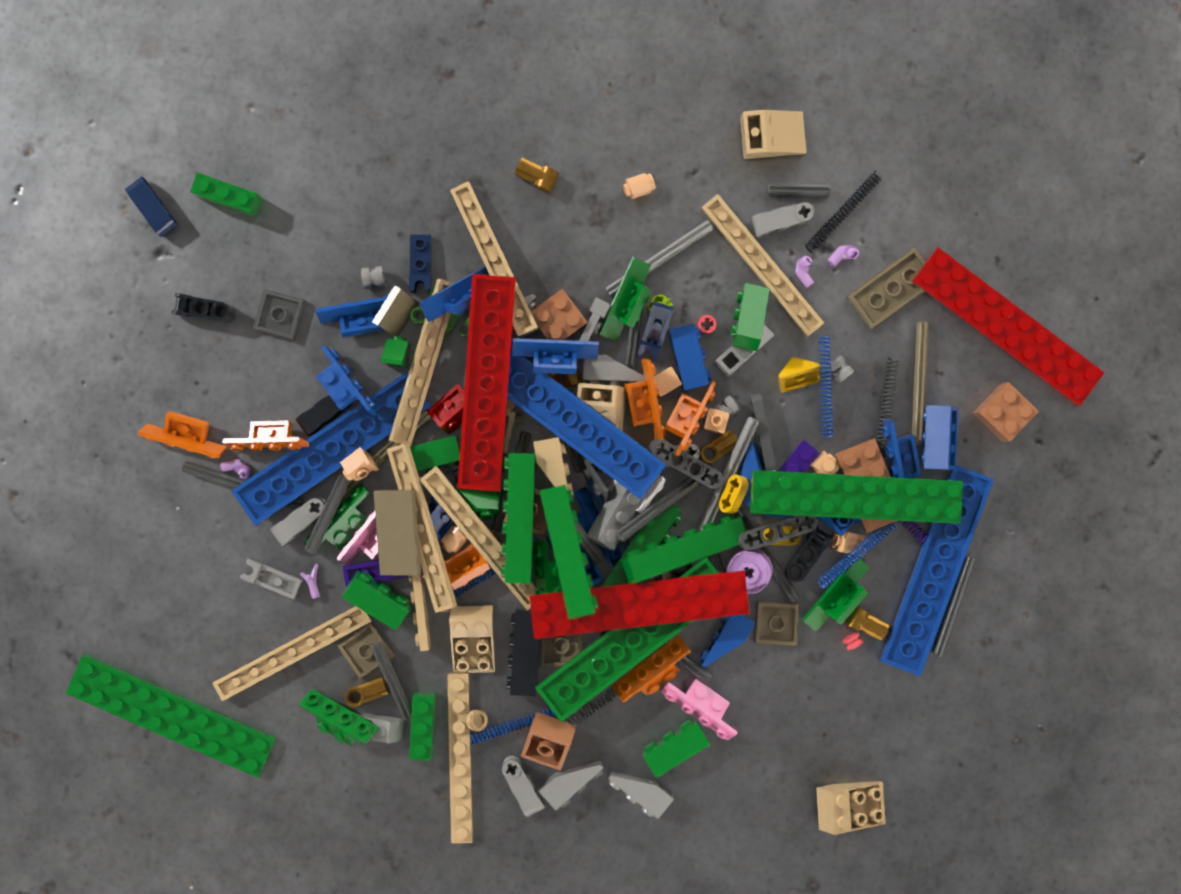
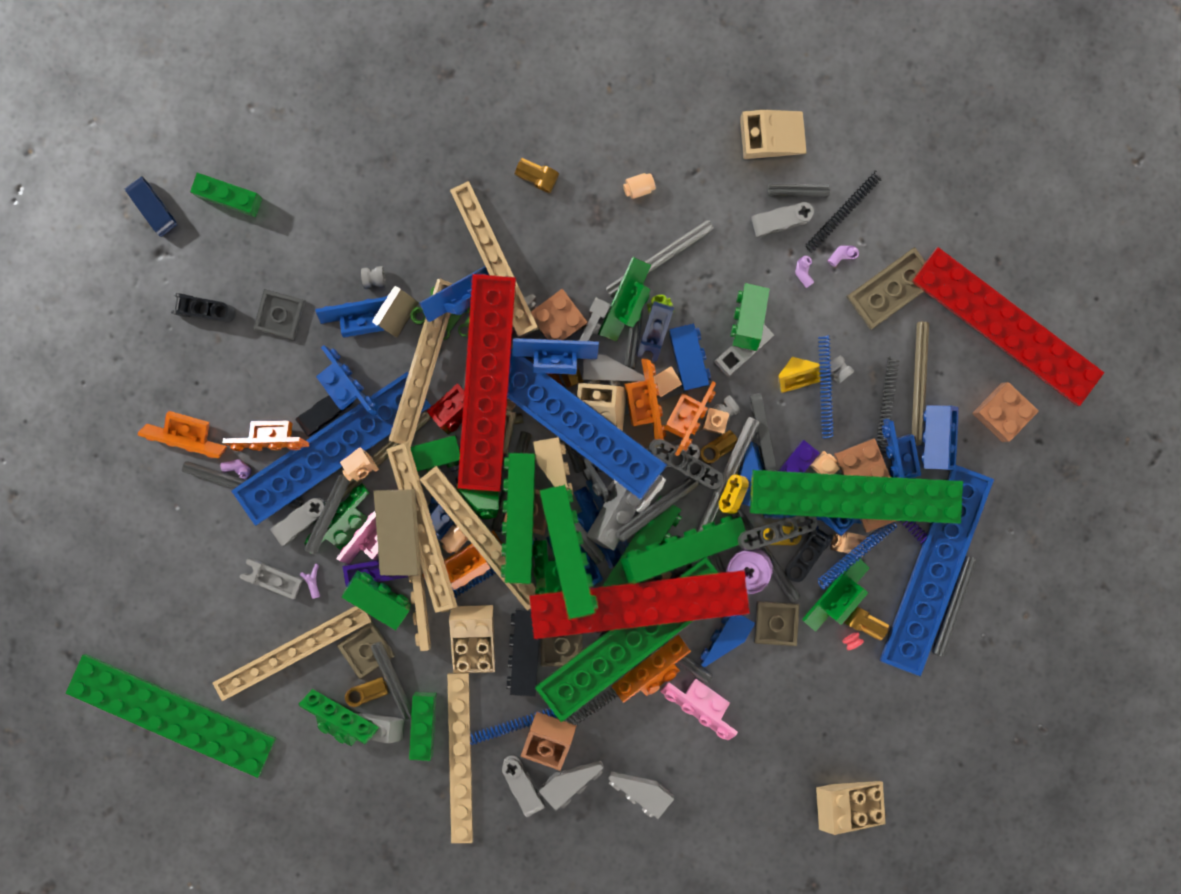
green slope [380,336,411,368] -> none
dark blue plate [409,235,432,294] -> none
tan tile [466,710,488,732] -> none
green brick [642,719,711,778] -> none
coral bush [697,315,717,335] -> none
tan plate [701,194,824,337] -> none

